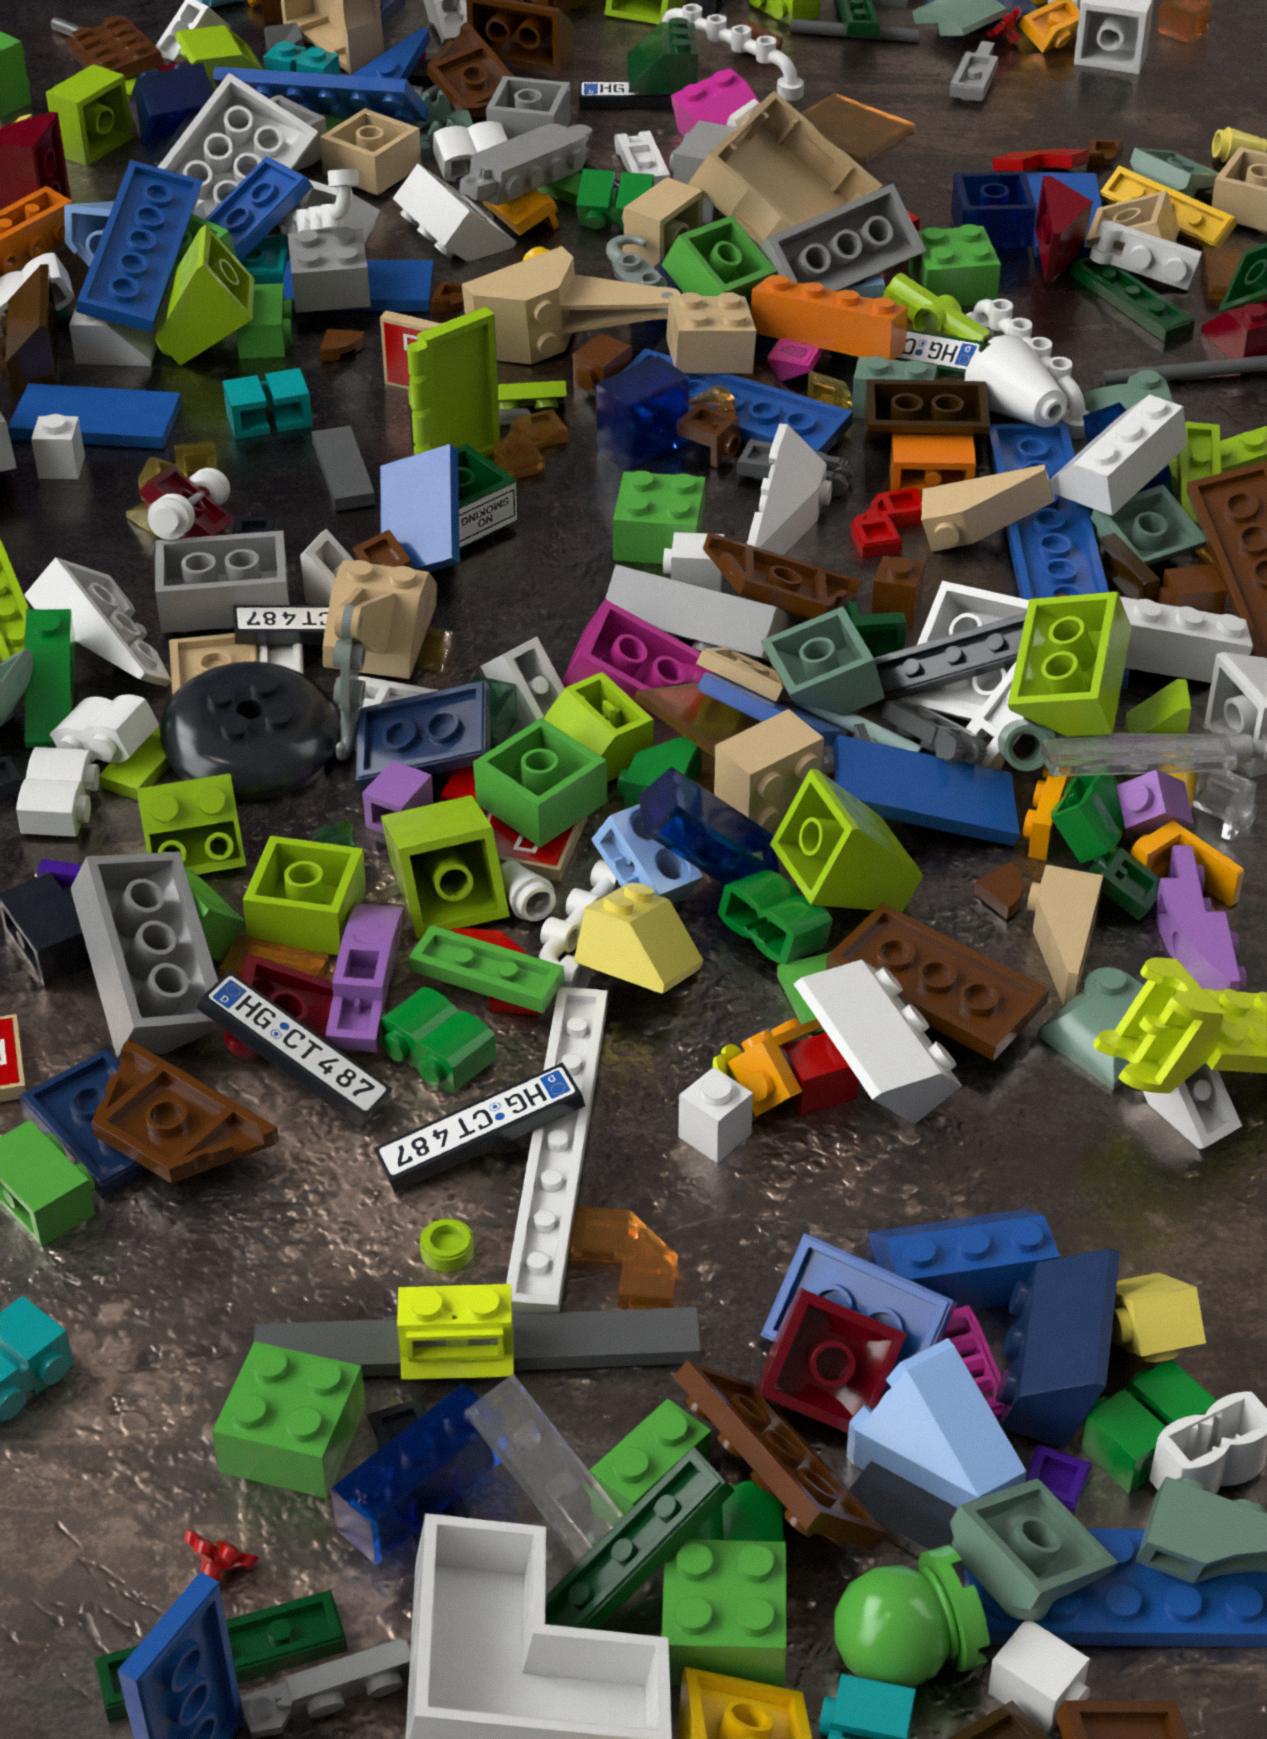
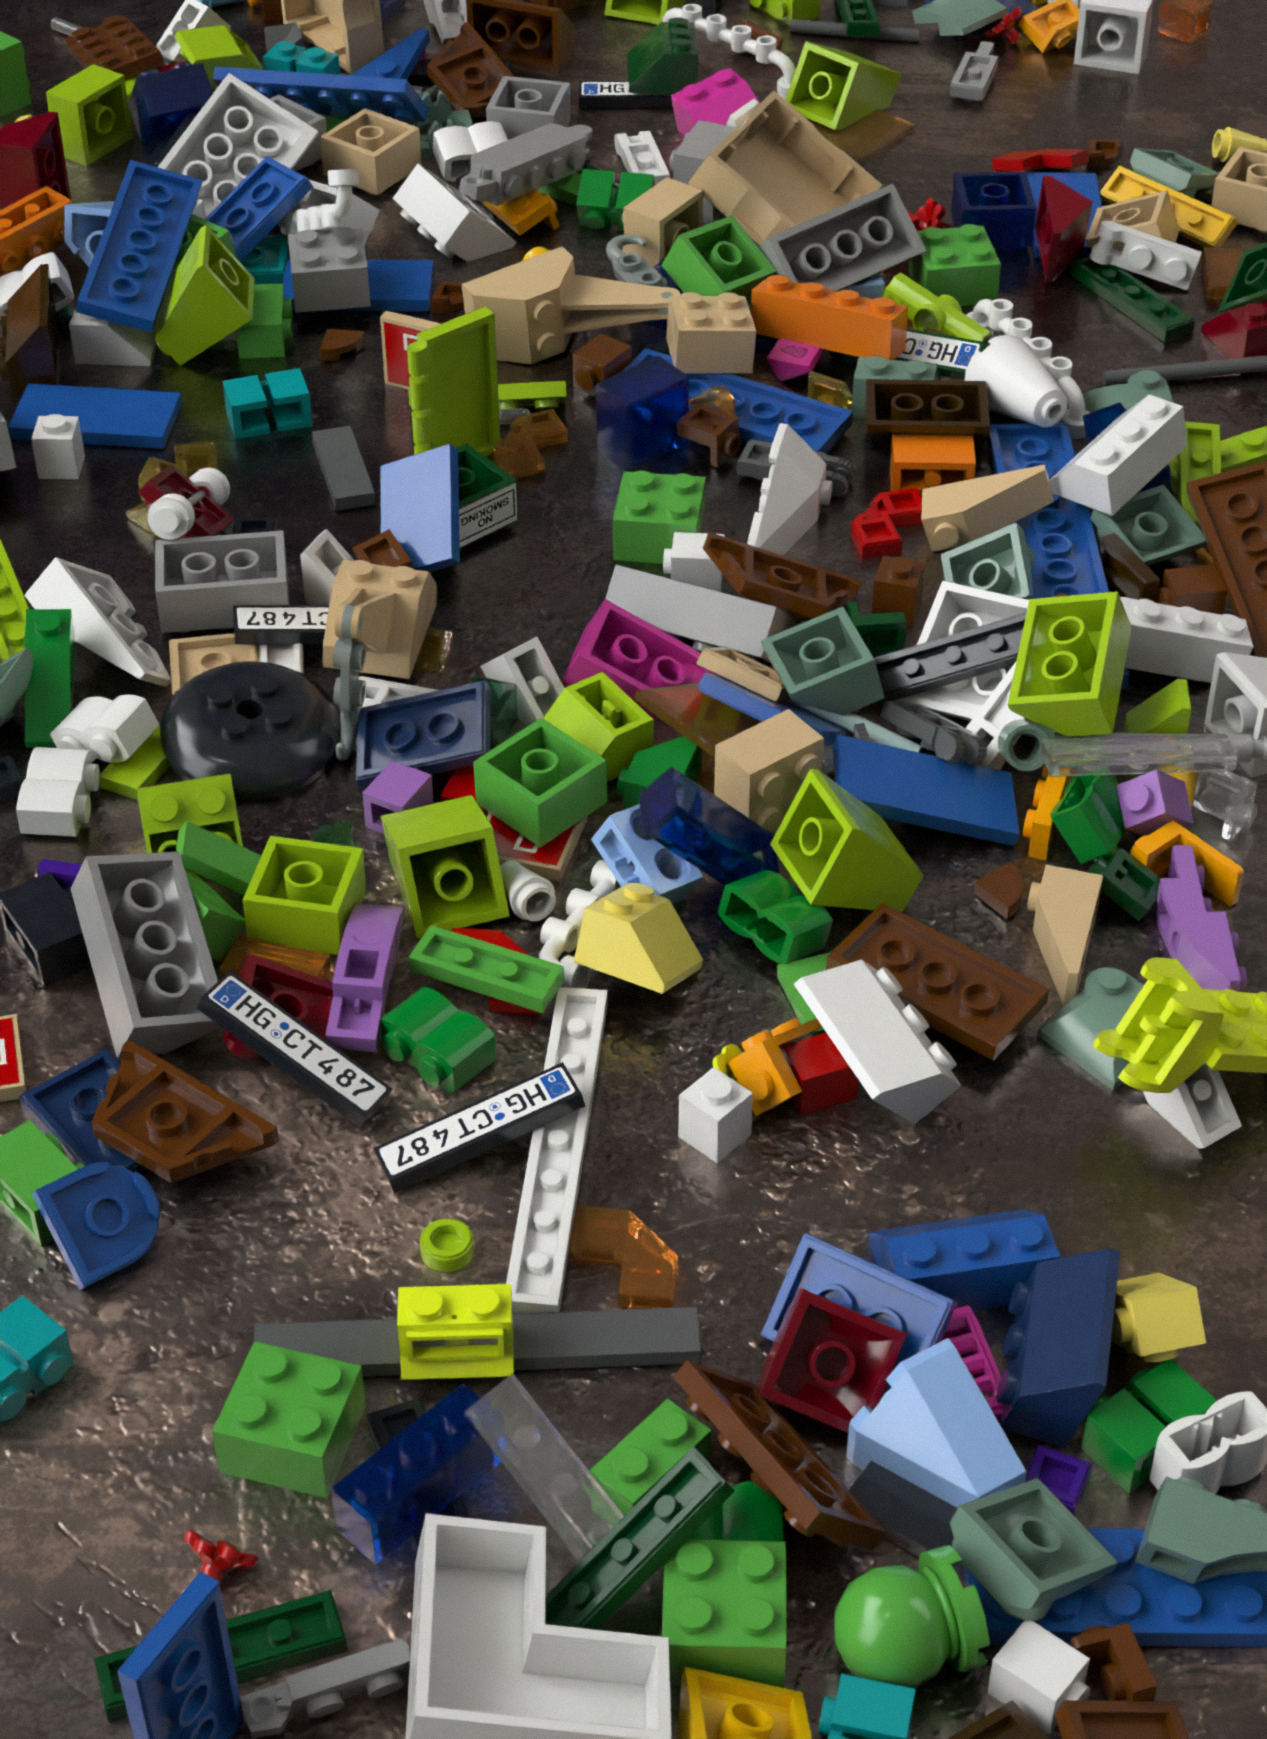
none -> blue tile [31,1162,161,1290]
none -> bright green tile [176,821,262,895]
none -> lime slope [785,41,902,131]
none -> red plant [916,198,951,231]
none -> sand green slope [941,523,1035,600]
none -> reddish brown bracket [1070,1622,1157,1701]

